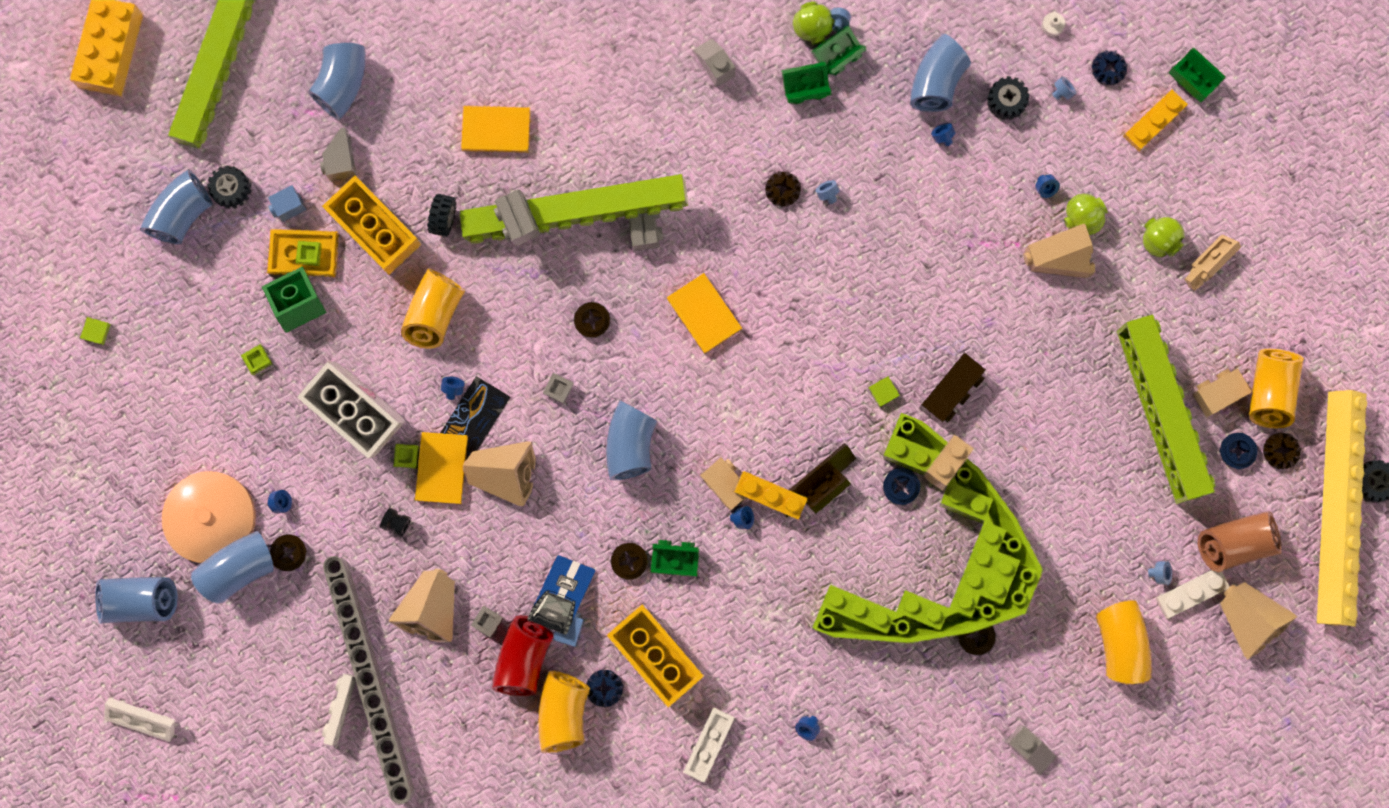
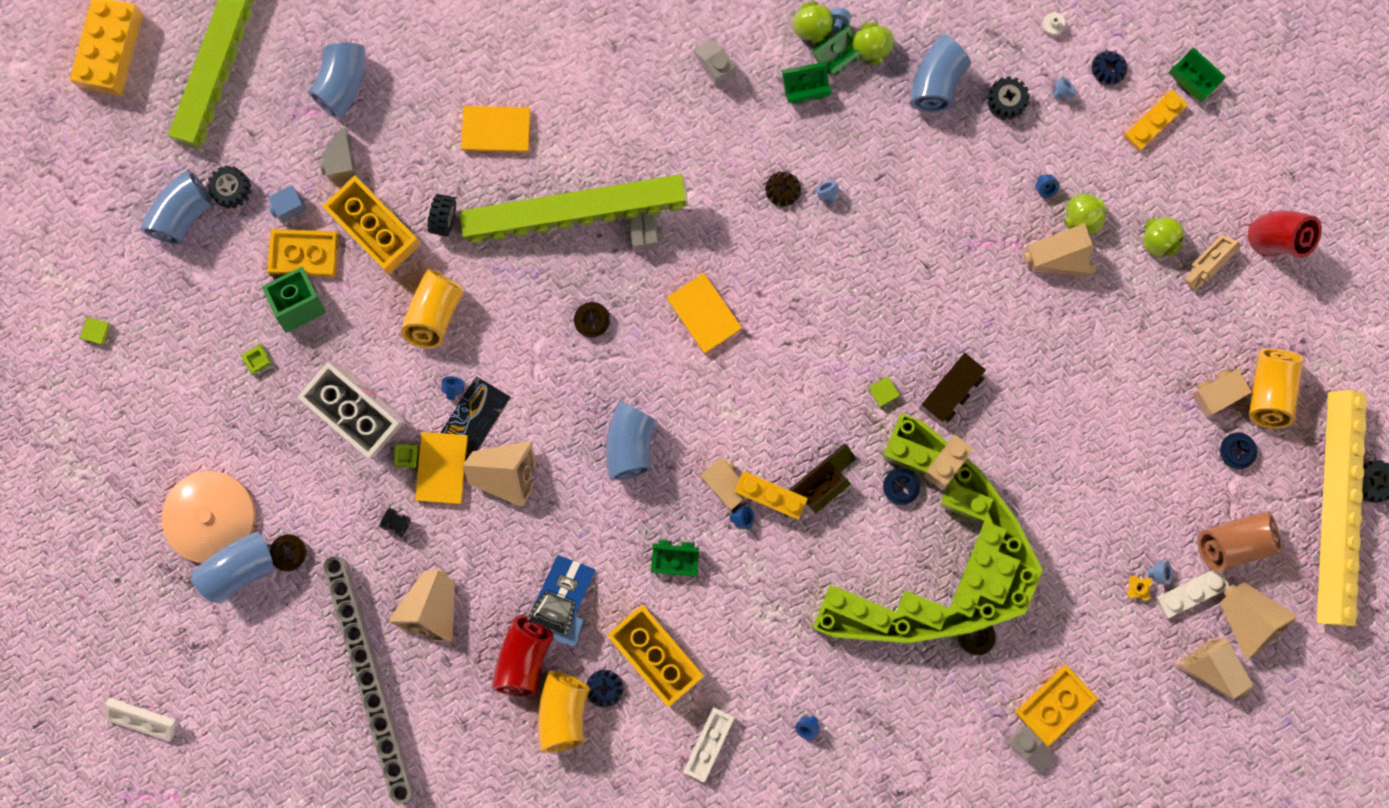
medium blue brick [95,577,178,624] -> none
blue tile [267,490,292,514] -> none
lime tile [296,241,322,266] -> none
white plate [322,674,356,746] -> none
light grey plate [471,605,504,638] -> none
light grey brick [494,189,541,246] -> none
light grey plate [543,373,574,404] -> none
dark brown gear [611,543,648,580] -> none
blue tile [931,123,956,147] -> none
yellow brick [1095,600,1152,684] -> none
lime brick [1116,314,1215,505] -> none
dark brown gear [1263,432,1302,469] -> none
none -> lime plant [852,22,894,66]
none -> yellow tile [1014,664,1099,747]
none -> yellow plate [1127,575,1152,601]
none -> tan slope [1175,637,1253,700]
none -> red brick [1248,210,1322,258]

